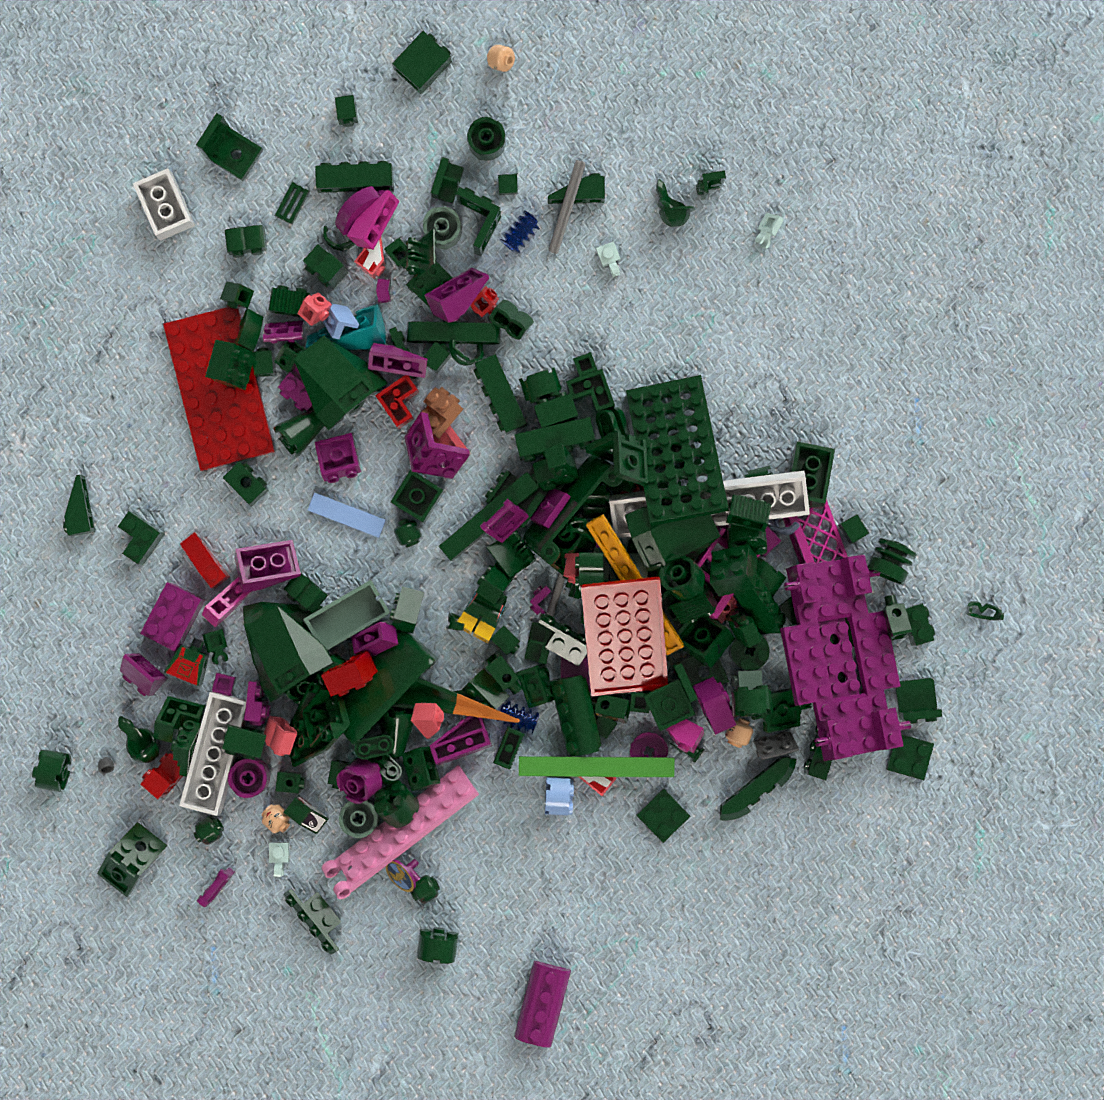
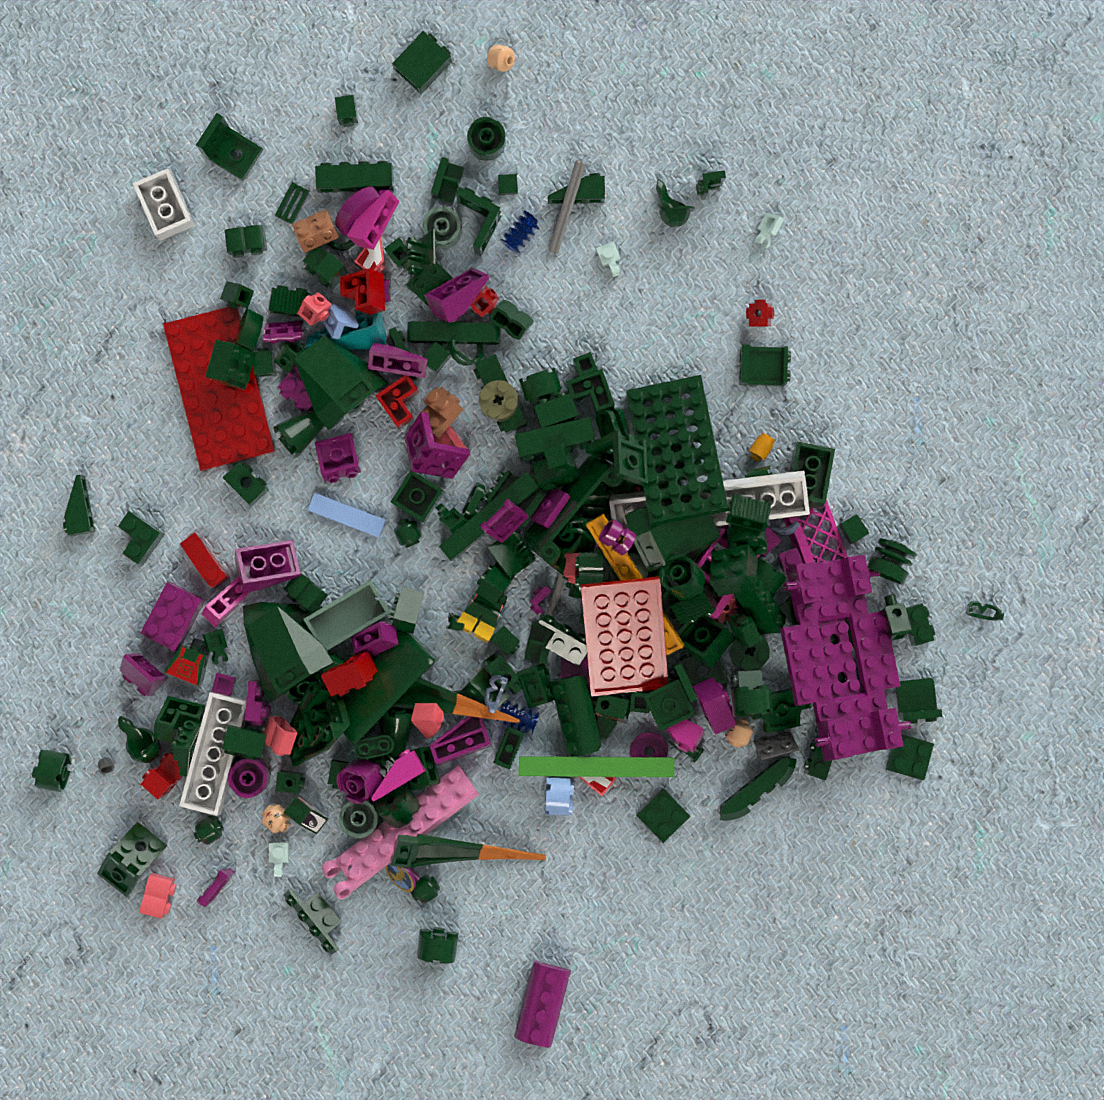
none -> coral brick [139,873,177,919]
none -> nougat plate [292,209,339,253]
none -> red brick [340,268,385,315]
none -> dark pink slope [371,749,426,802]
none -> dark green plate [390,834,546,868]
none -> dark green plate [435,503,467,534]
none -> dark green plate [461,482,487,520]
none -> olive brick [479,380,518,422]
none -> sand blue helmet [485,675,508,713]
none -> magenta wheel [599,519,636,555]
none -> dark green panel [739,344,791,387]
none -> red brick [746,299,775,327]
none -> light orange brick [748,433,775,462]
none -> magenta brick [777,548,803,575]

